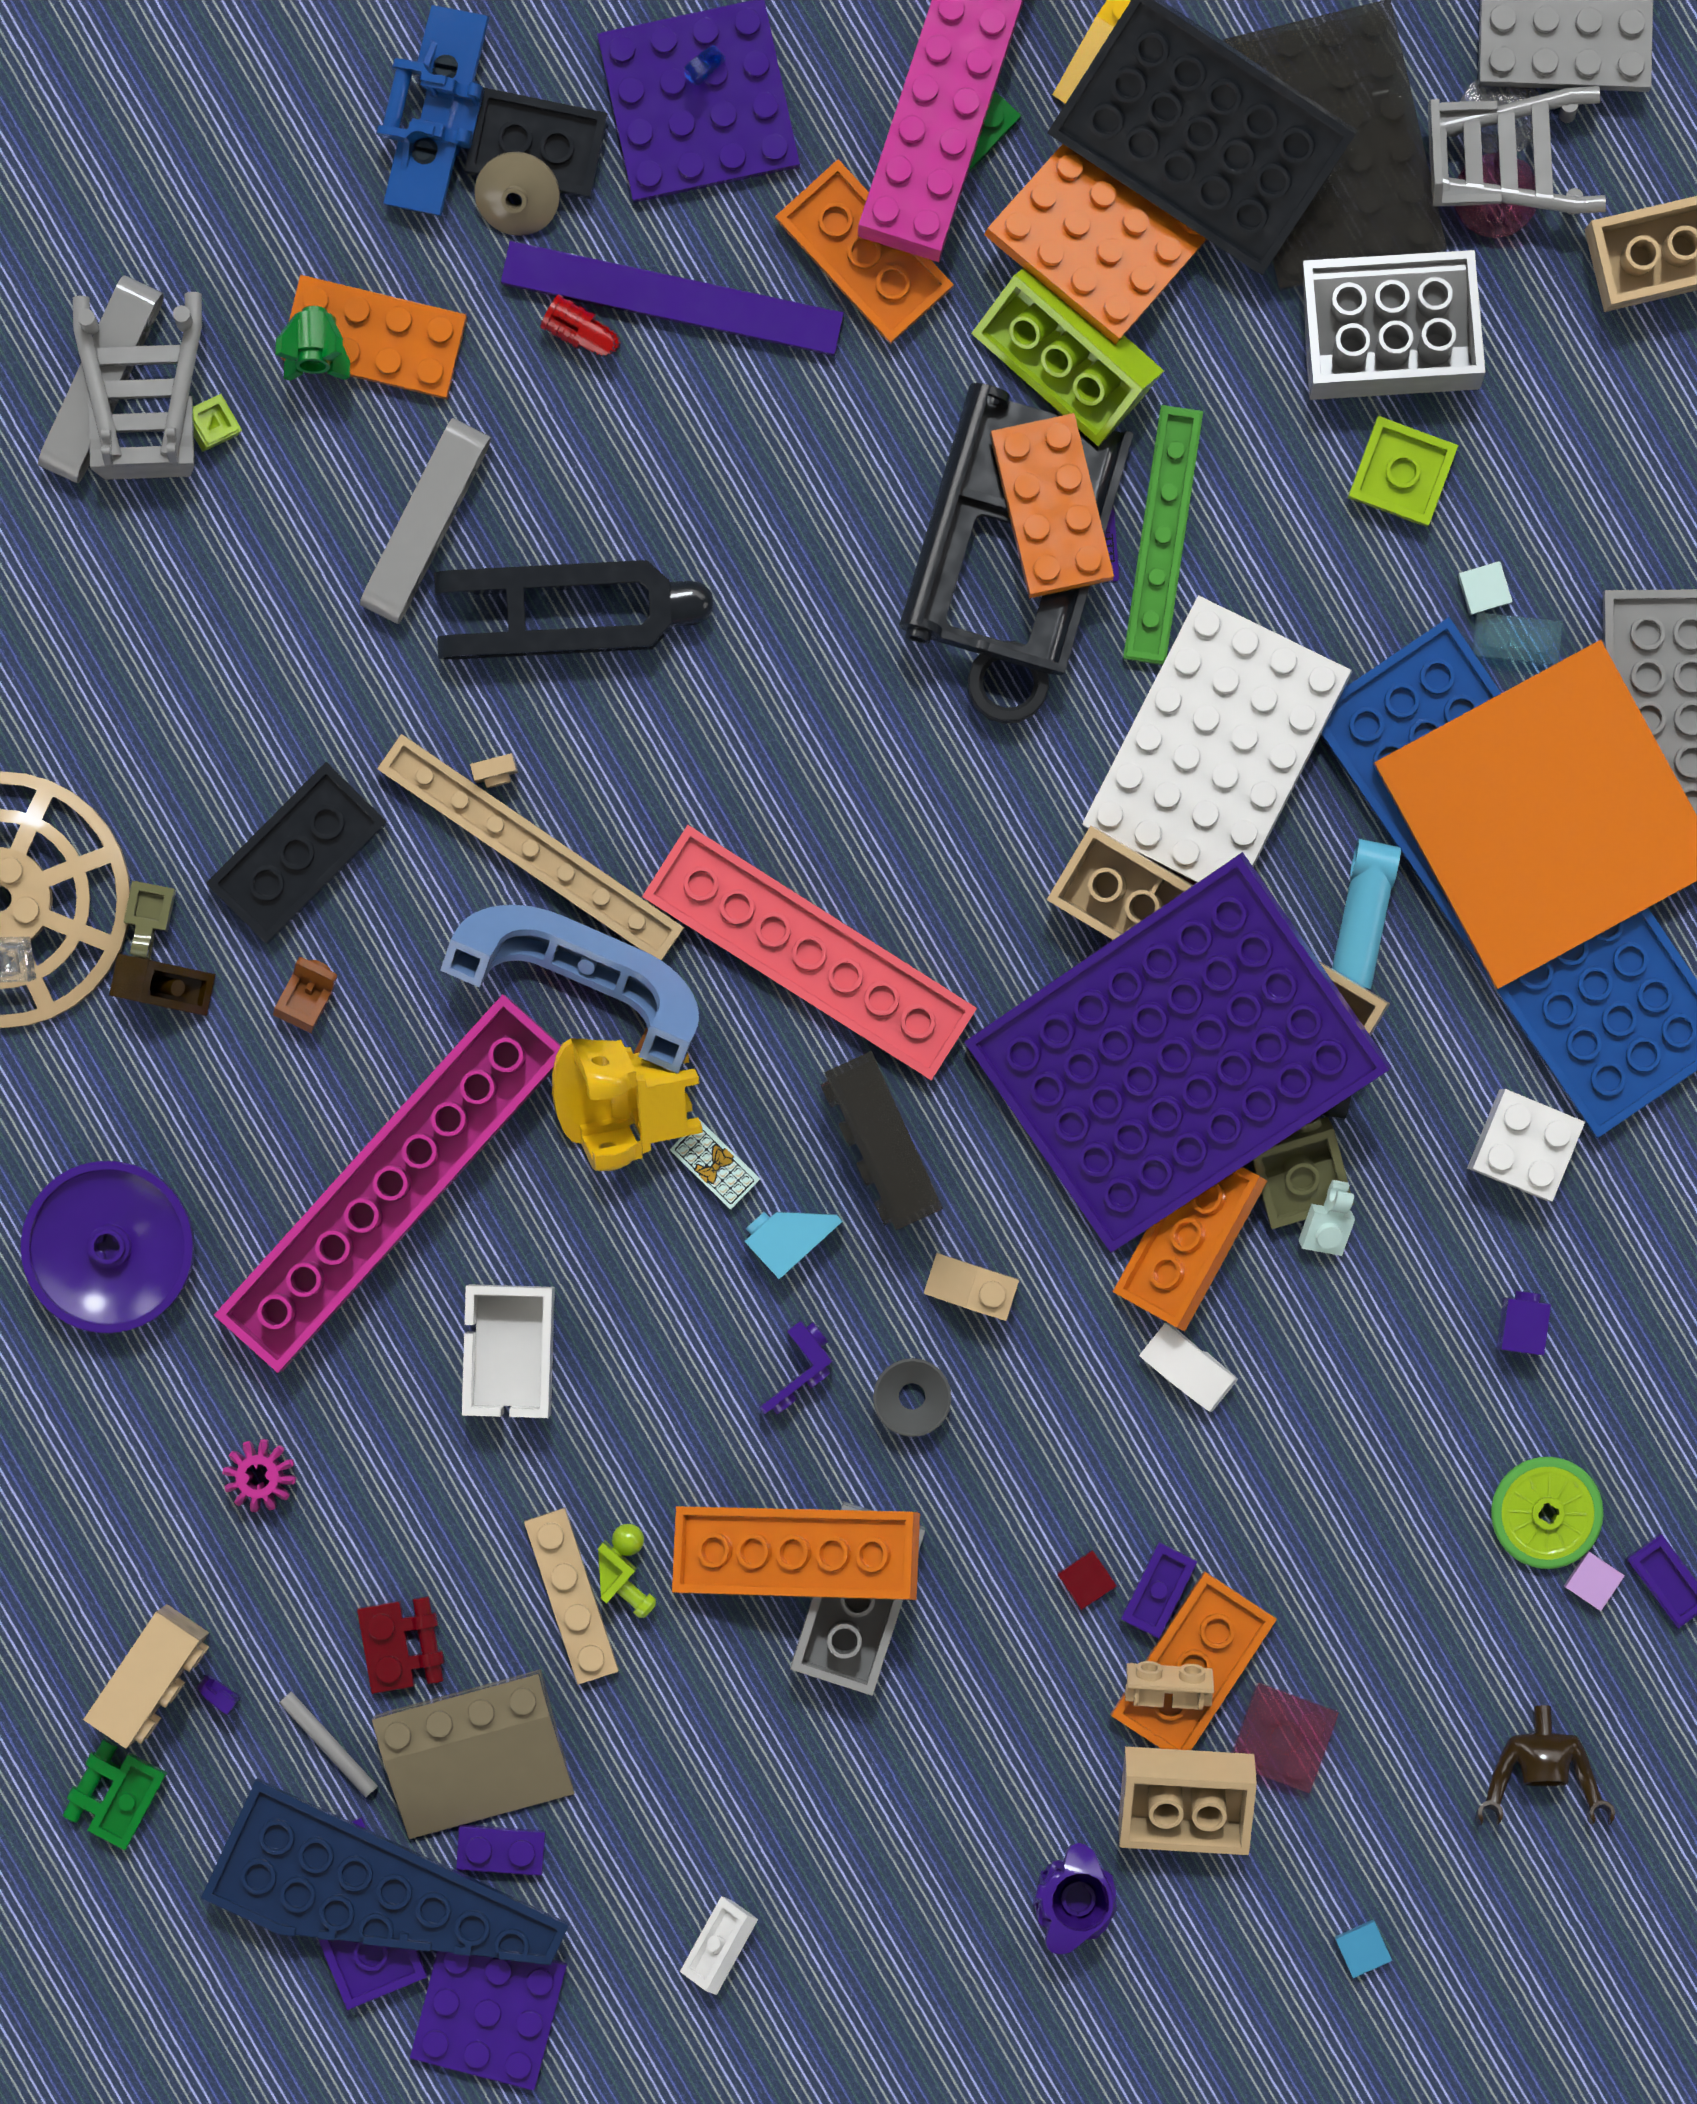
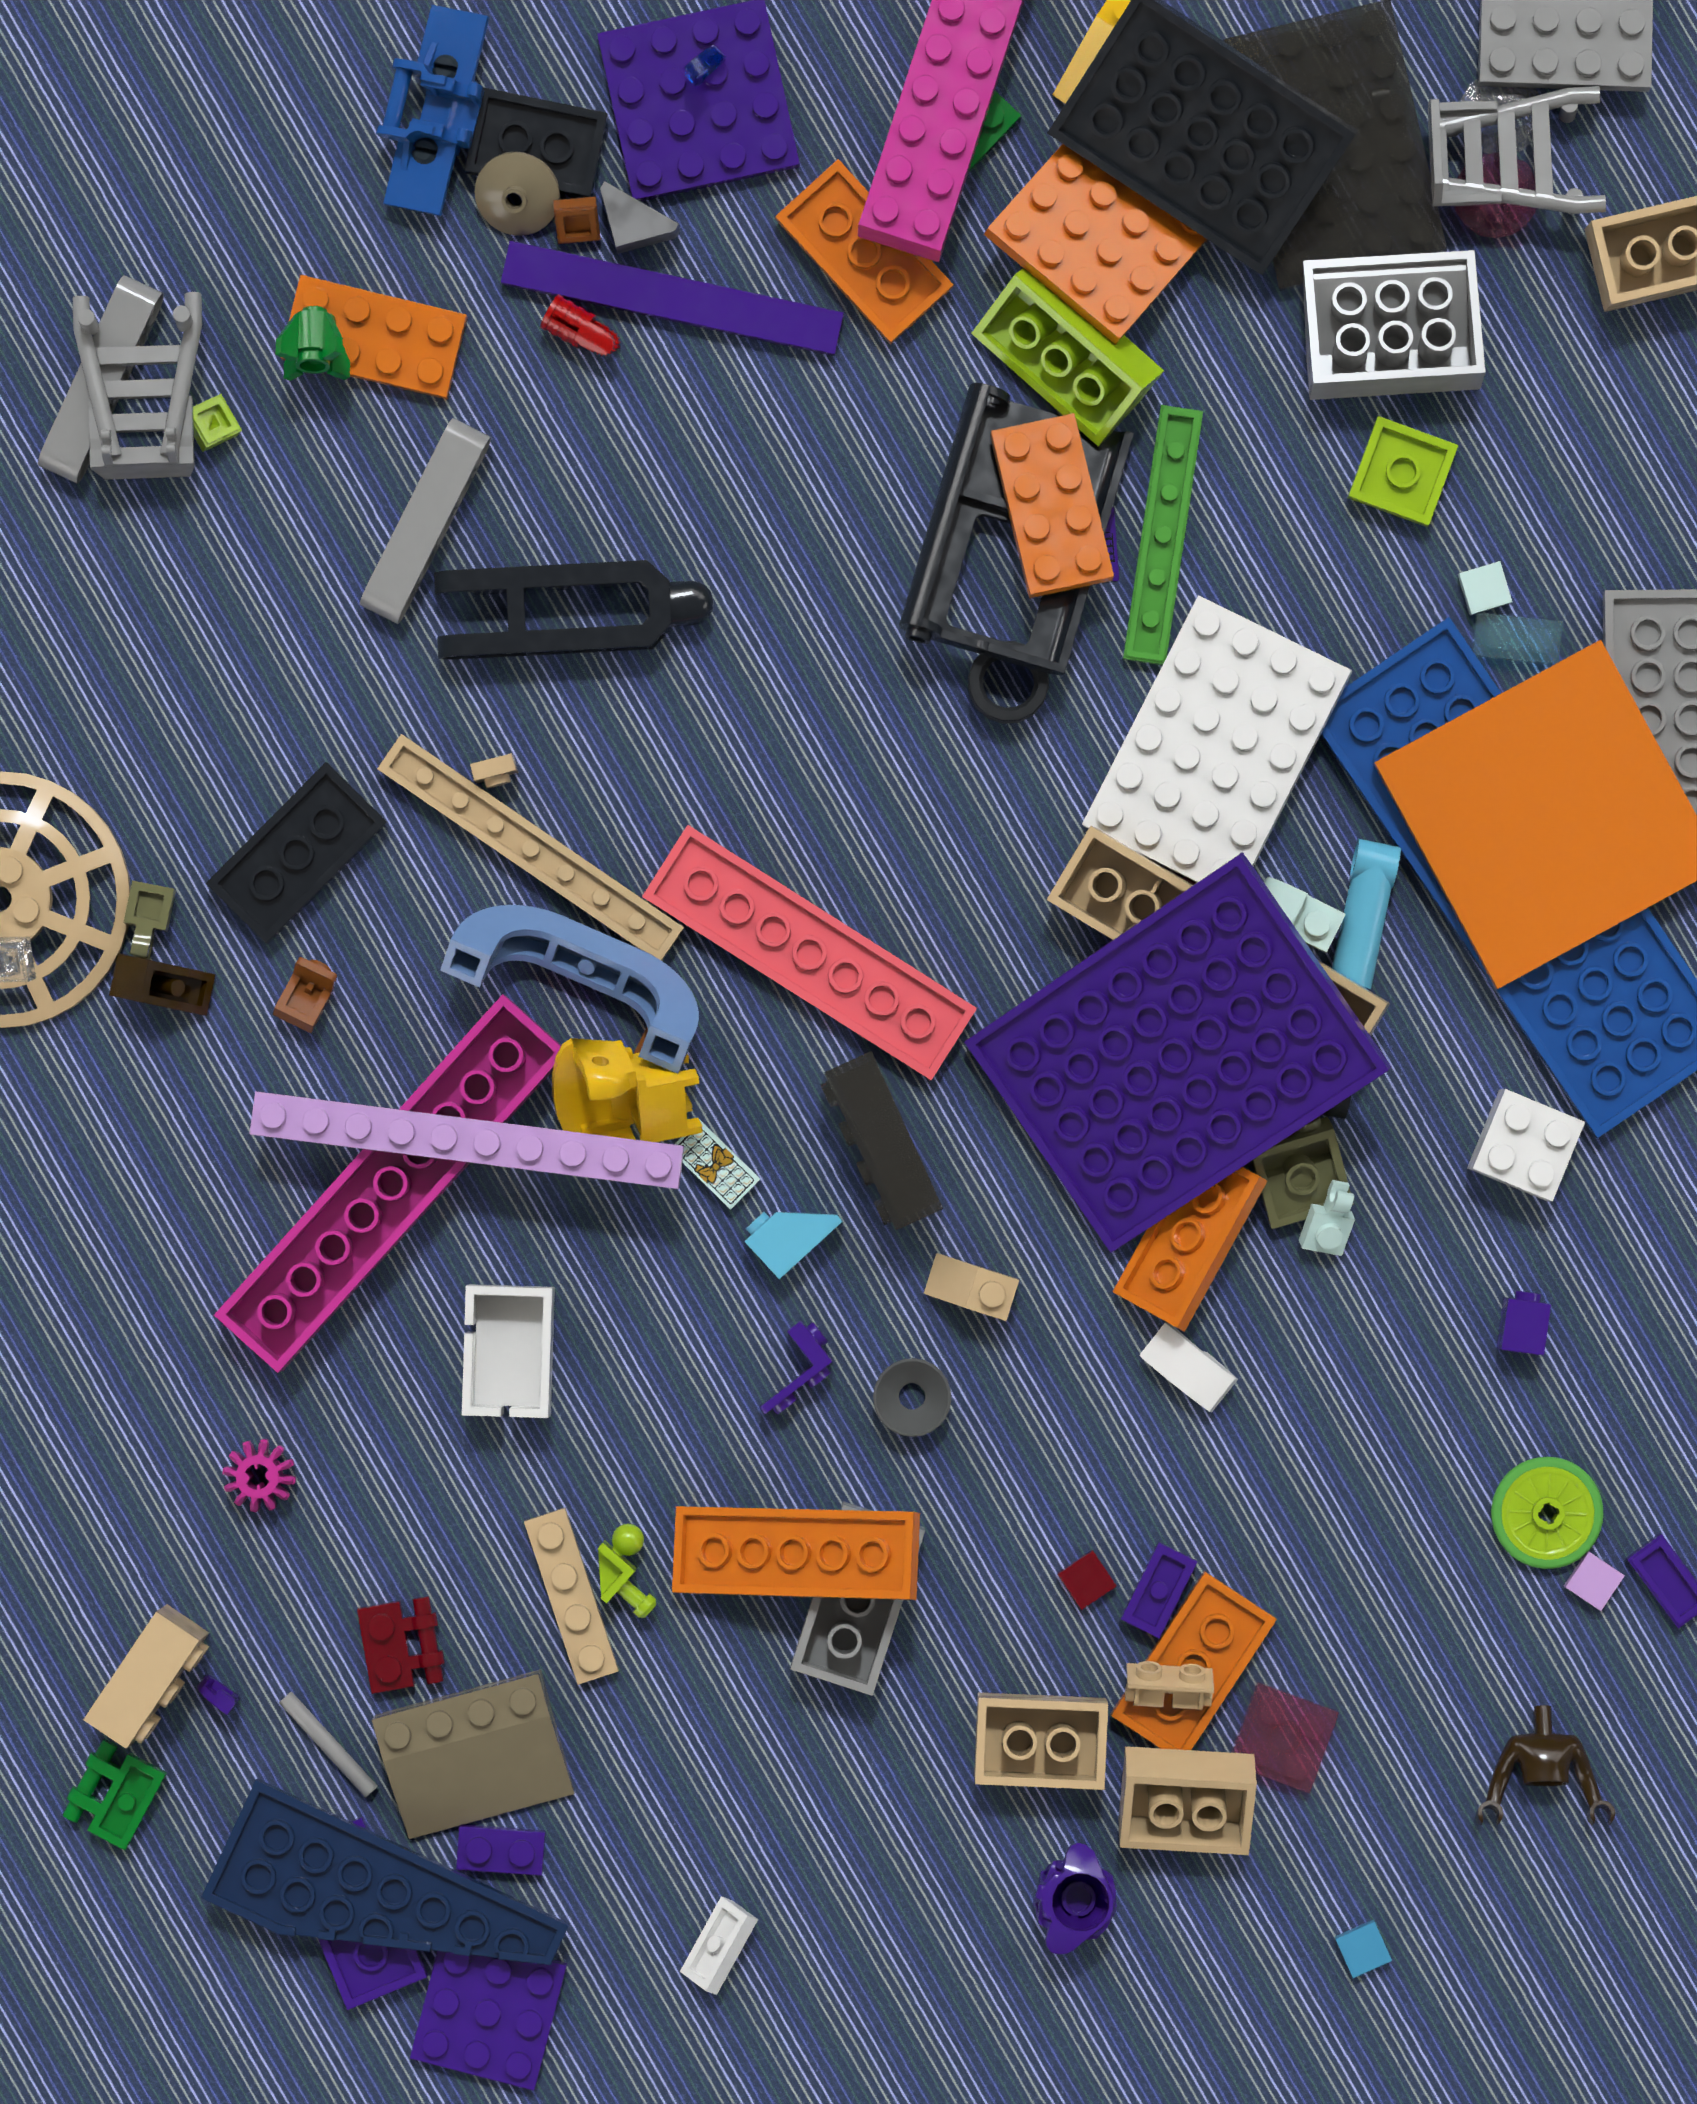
dark purple dish [21,1161,195,1333] -> none
none -> lavender plate [250,1091,685,1189]
none -> dark orange tile [553,197,601,244]
none -> flat silver slope [600,181,680,254]
none -> tan brick [974,1692,1108,1790]
none -> light aqua brick [1264,877,1346,953]

